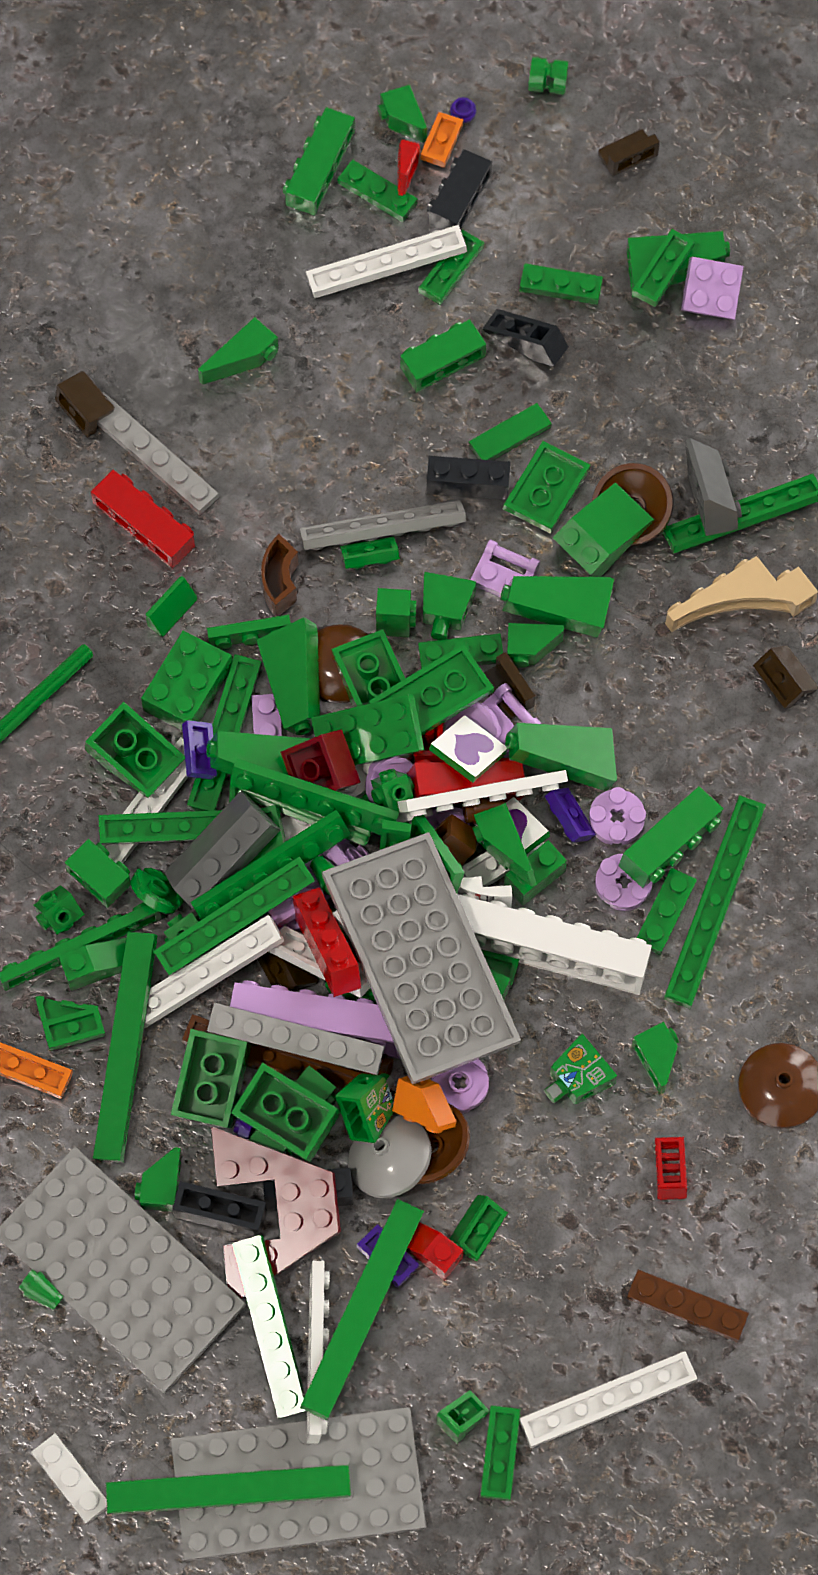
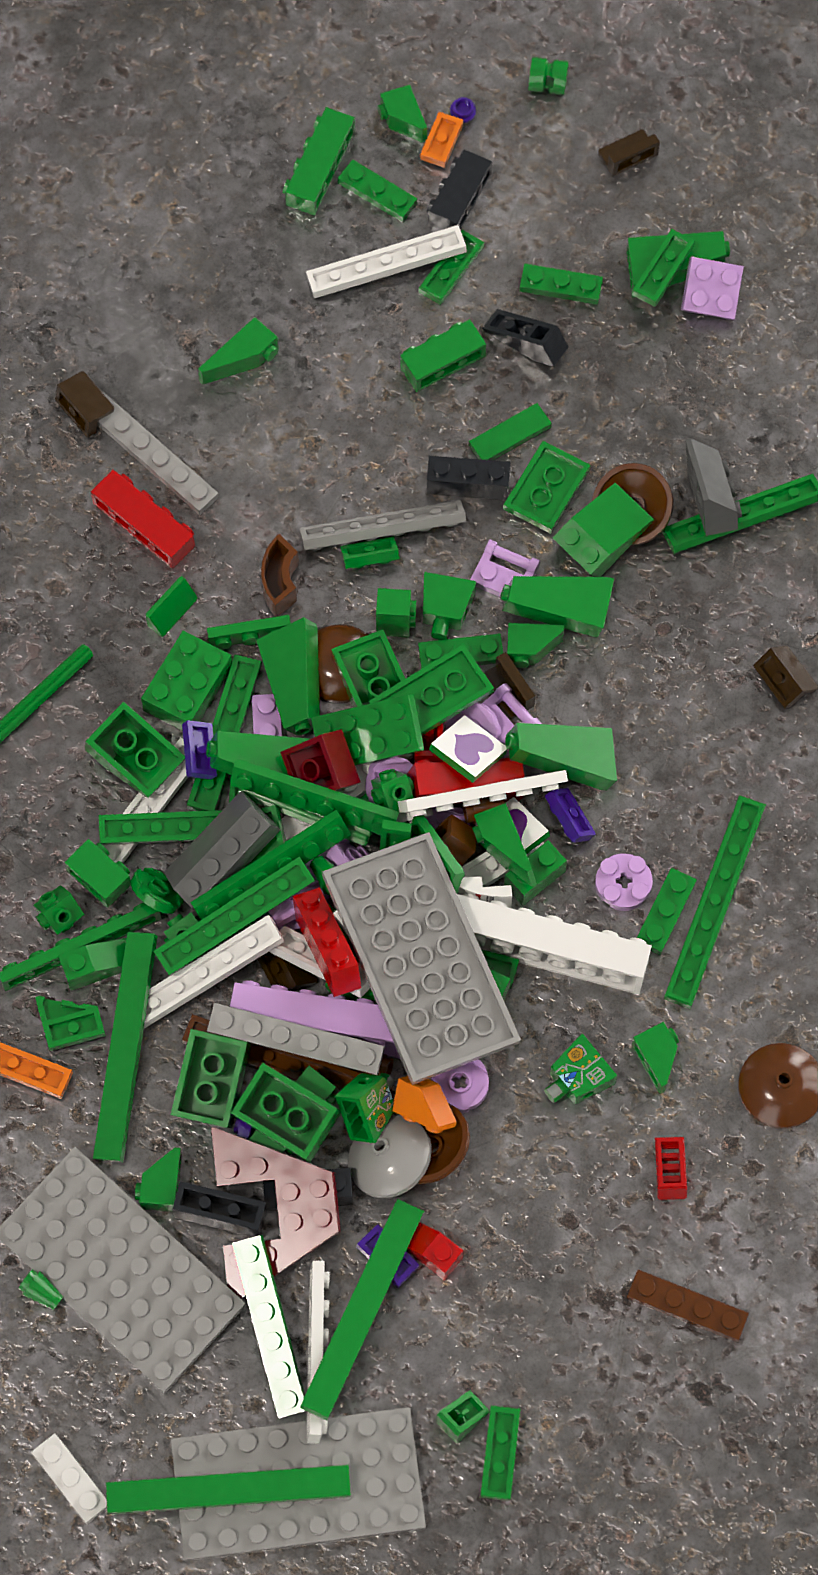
red slope [398,140,420,196] -> none
green slope [449,1195,508,1261] -> none
white plate [519,1351,697,1448] -> none
lavender plate [589,787,646,845] -> none
green brick [618,786,724,888] -> none
tan arch [665,556,818,632] -> none

